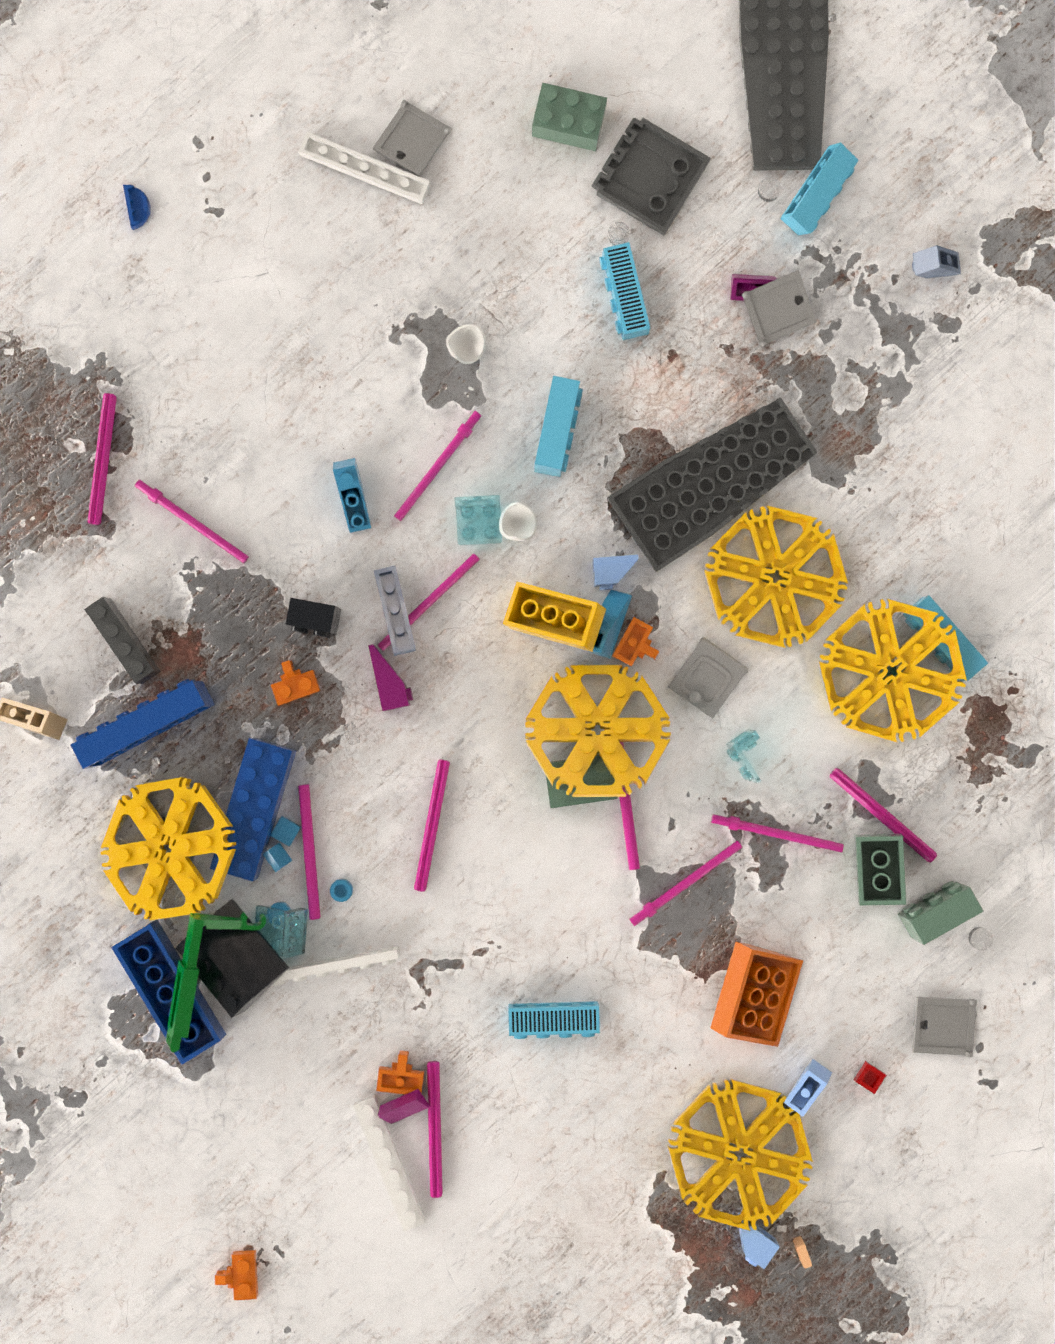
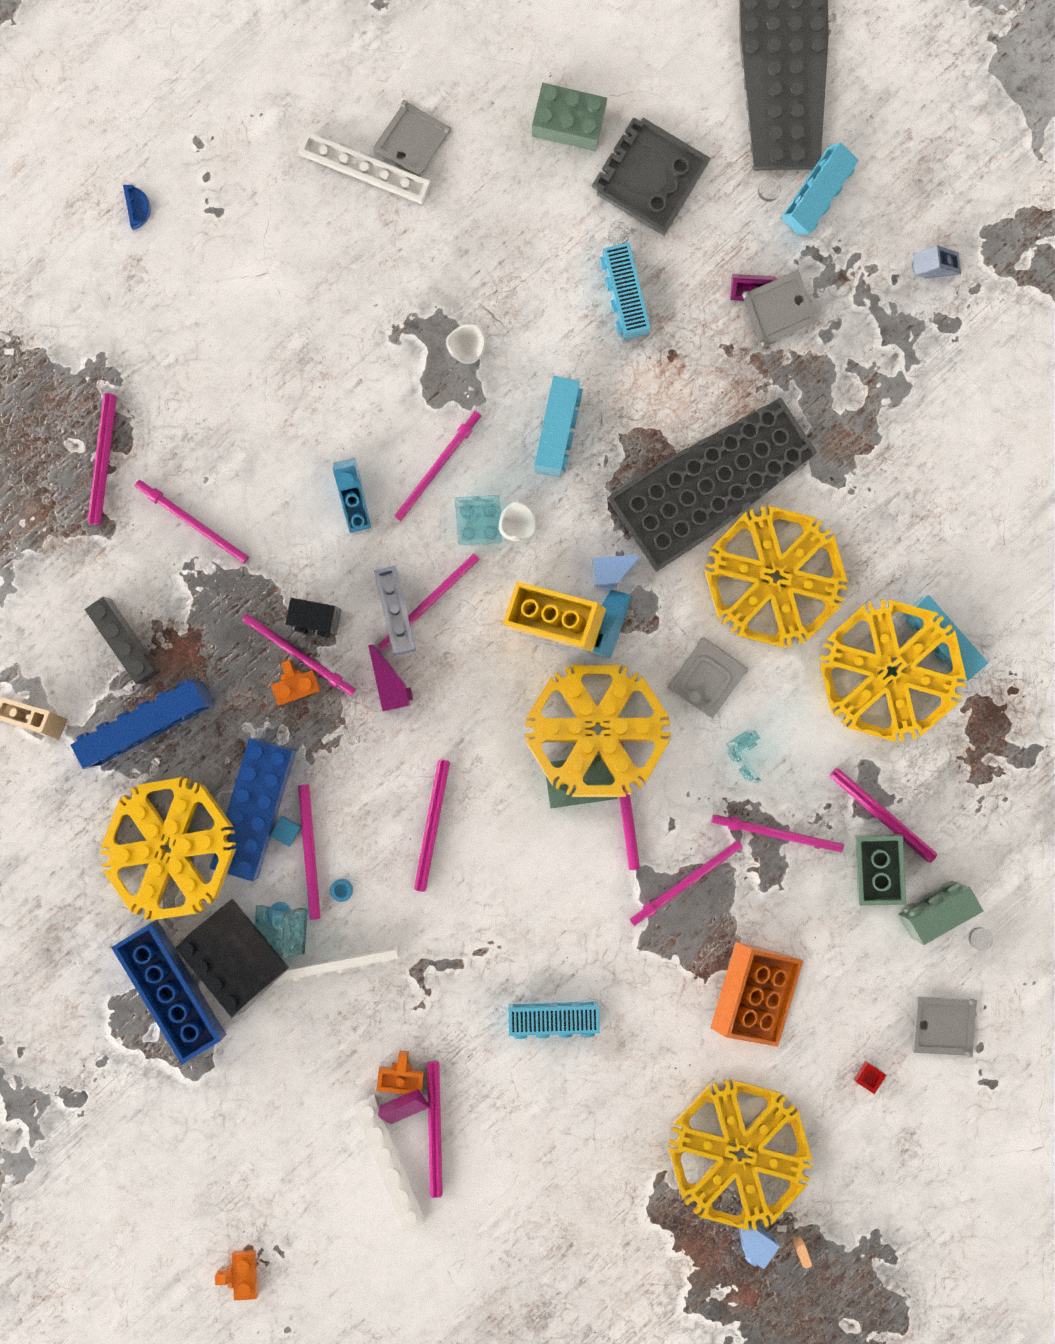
green hinge [166,912,266,1052] -> none
dark azure tile [263,842,293,872] -> none
orange hinge [612,617,659,667] -> none
light blue slope [784,1059,832,1117] -> none
none -> dark pink bar [242,614,357,697]

